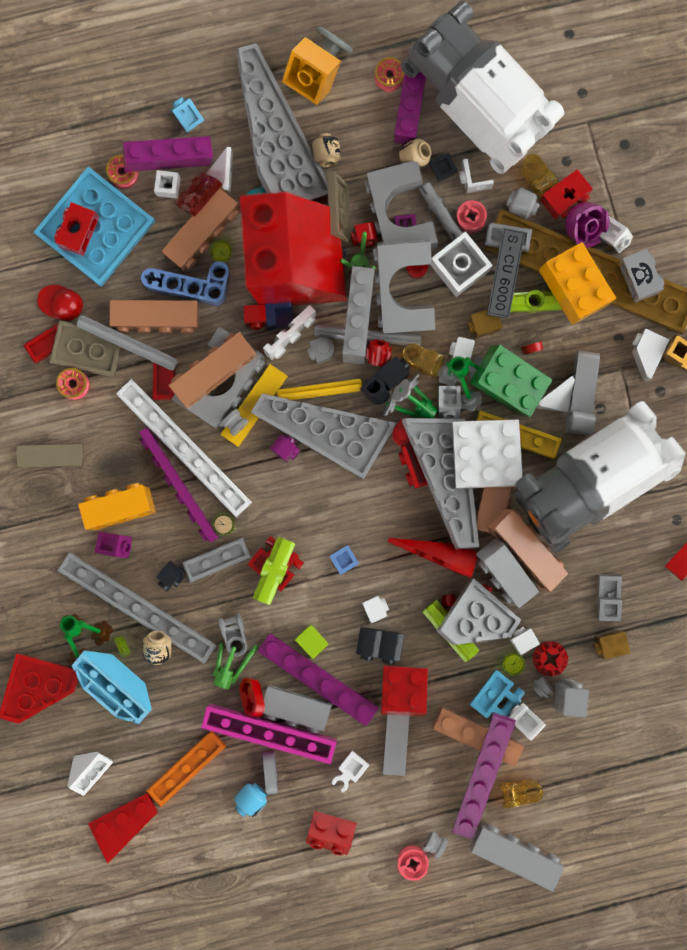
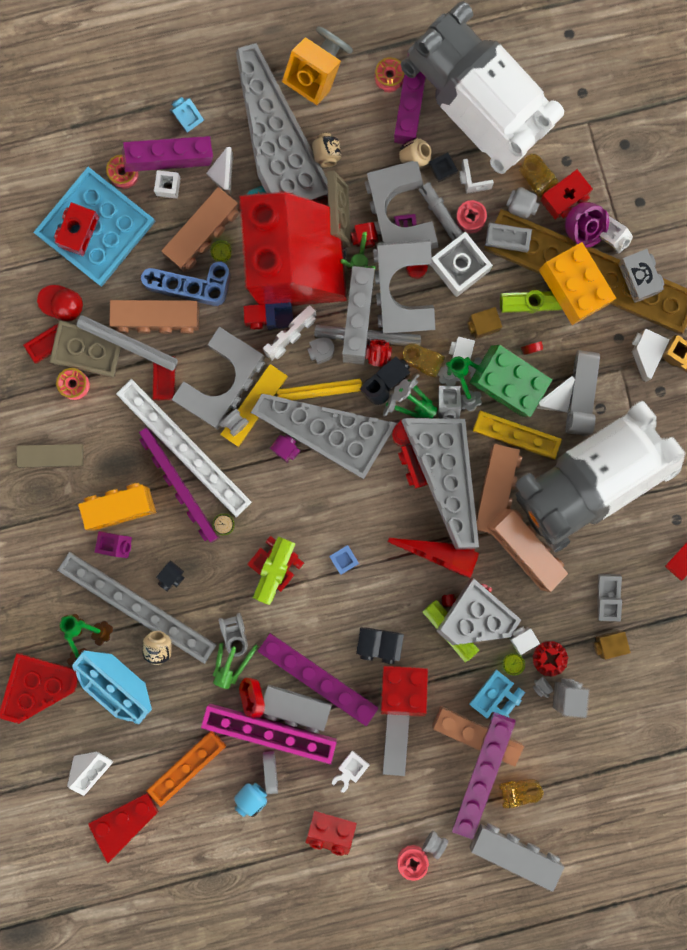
clear neon green tile [114,635,131,658] -> none
nougat brick [169,332,257,409] -> none
clear red plate [175,172,223,217] -> none
light grey tile [182,537,251,583] -> none
lime panel [295,624,328,659] -> none
white plate [362,596,389,623] -> none
white plate [452,420,522,489] -> none
light grey brick [476,538,539,608] -> none
dark grey tile [487,228,525,319] -> none
white bracket [509,703,546,741] -> none

